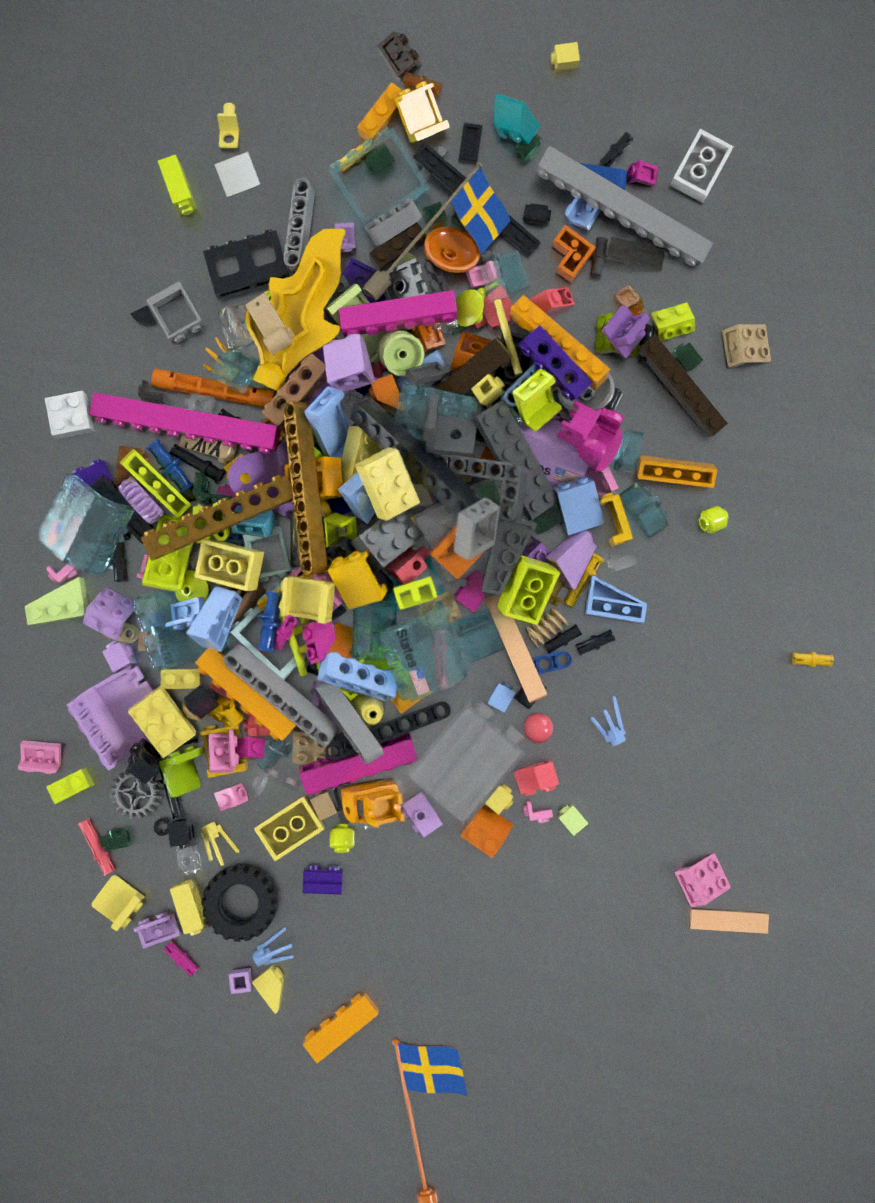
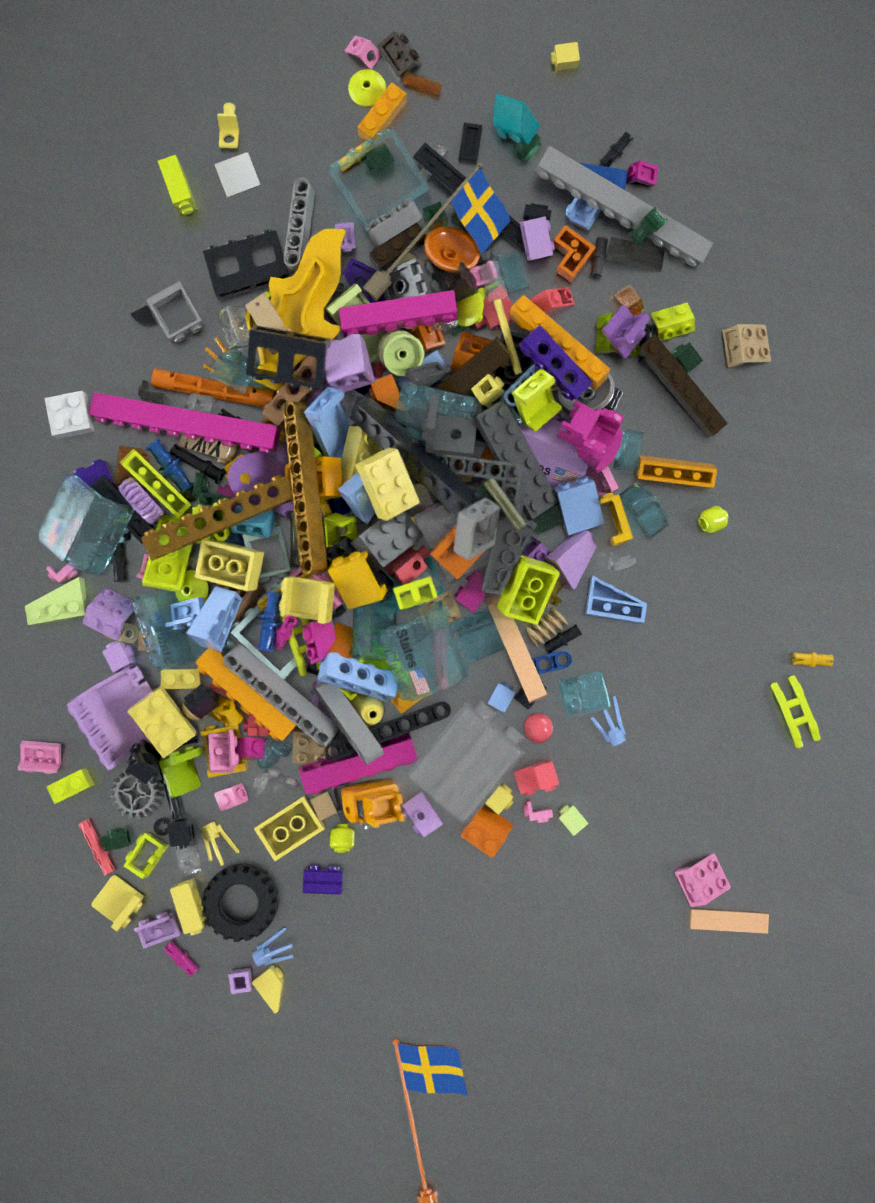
light orange brick [303,992,379,1063] -> none
panel [394,81,449,143] -> none
yellow pin [563,553,605,608] -> none
black pin [575,629,615,656] -> none
white brick [670,129,734,203] -> none
none -> neon yellow window [124,833,169,879]
none -> black window [246,325,331,391]
none -> bright pink bracket [345,36,382,69]
none -> neon yellow dish [348,69,386,107]
none -> clear smoke slope [449,262,478,302]
none -> olive axle [484,479,526,530]
none -> lavender brick [520,216,555,260]
none -> clear light blue bracket [559,671,611,718]
none -> clear green connector [628,206,668,246]
none -> neon yellow piece [770,675,821,748]

